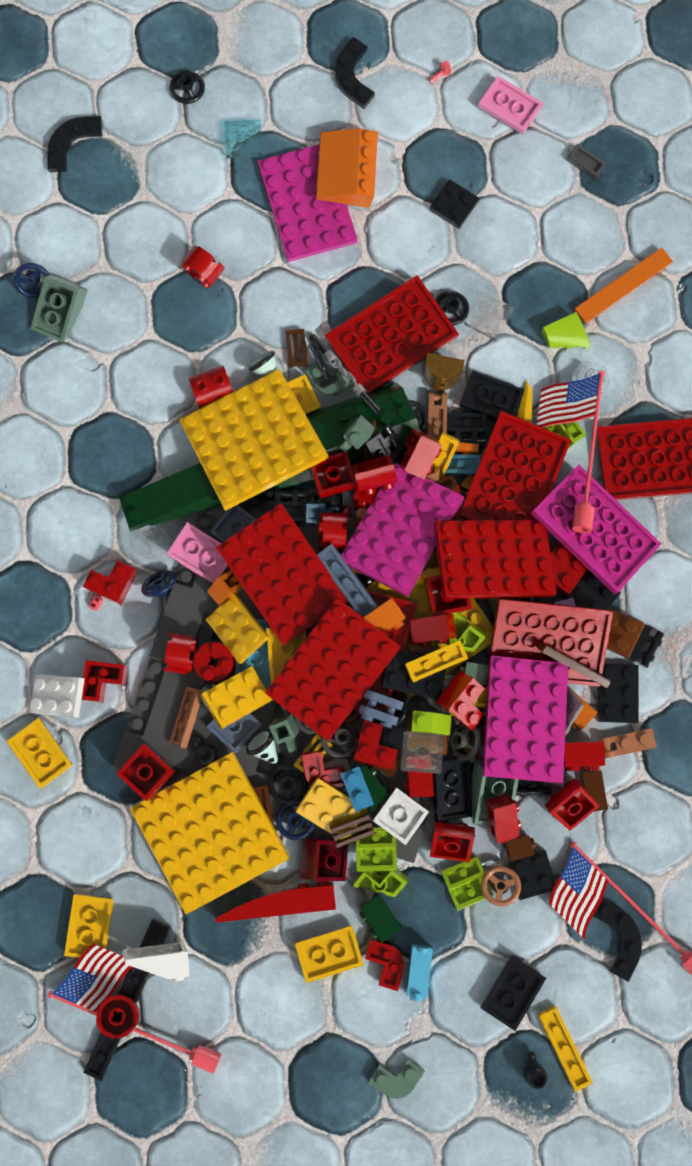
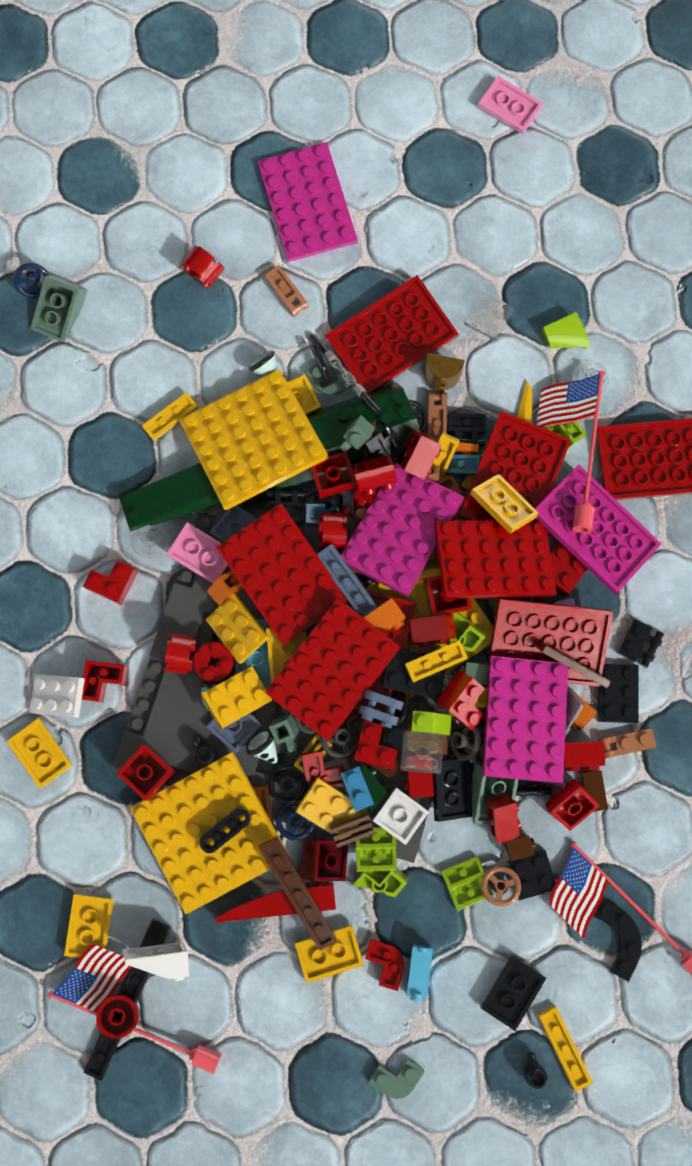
black plate [47,116,103,172] -> none
coral rock [88,595,103,611] -> none
dark blue piece [141,570,177,598] -> none
nougat plate [169,687,204,748] -> none
black piece [170,70,205,104] -> none
red brick [188,365,233,409] -> none
clear light blue plate [225,120,262,158] -> none
reddish brown tile [286,329,308,368] -> none
orange slope [316,128,378,208] -> none
black plate [336,37,375,109] -> none
dark green brick [359,893,402,943] -> none
coral hand [429,61,451,83] -> none
black plate [429,179,480,229] -> none
red brick [430,821,475,862] -> none
black piece [435,291,469,326] -> none
black plate [459,370,525,420] -> none
dark grey tile [566,144,607,180] -> none
black plate [566,571,621,609] -> none
orange tile [574,247,673,325] -> none
dark orange plate [607,608,645,659] -> none
none -> yellow plate [142,392,199,441]
none -> black plate [199,807,252,853]
none -> reddish brown plate [259,835,337,951]
none -> nougat plate [264,265,309,317]
none -> yellow plate [470,474,539,534]

